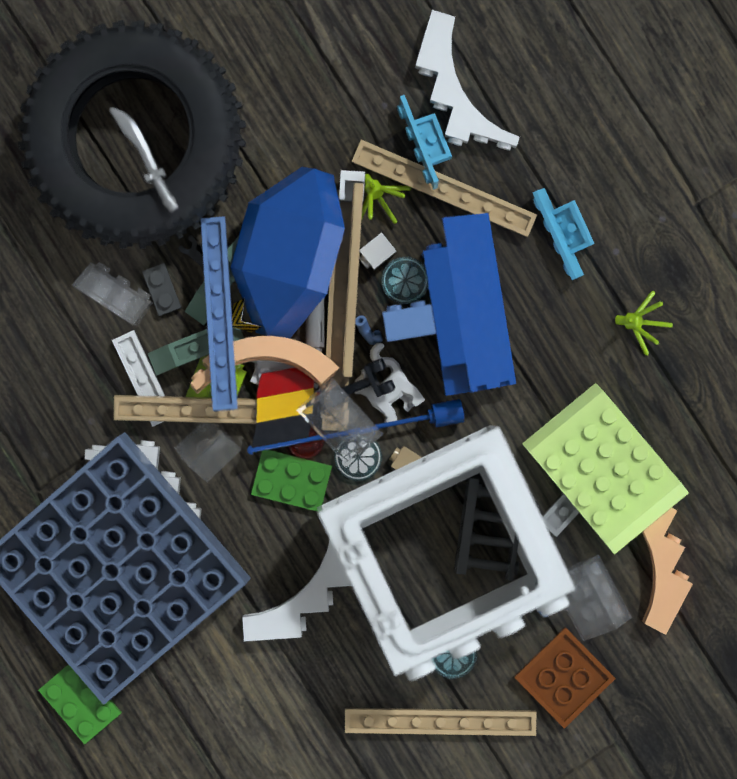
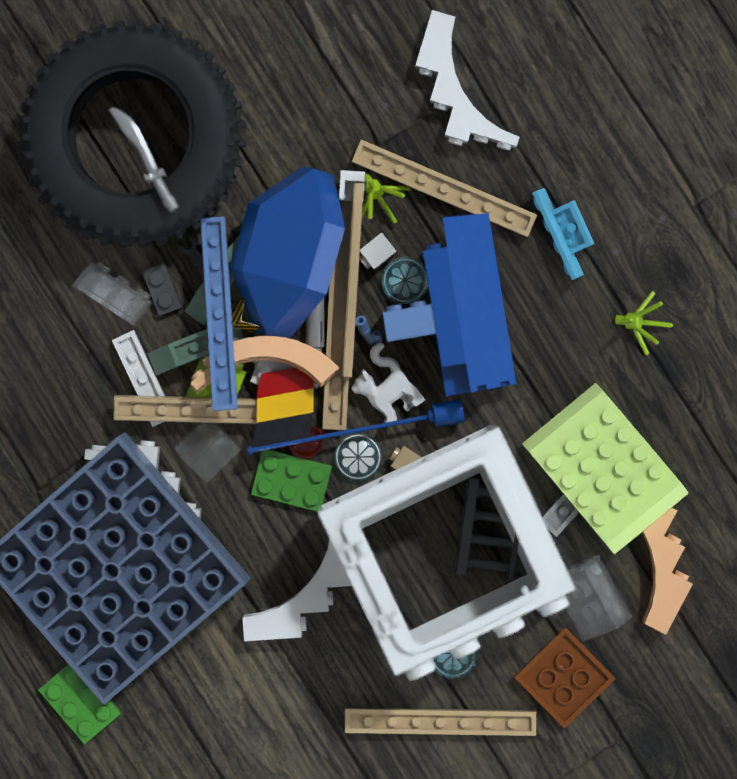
clear slope [296,378,383,463] -> none
black bar [328,358,396,405] -> none
medium azure bracket [397,95,452,190] -> none

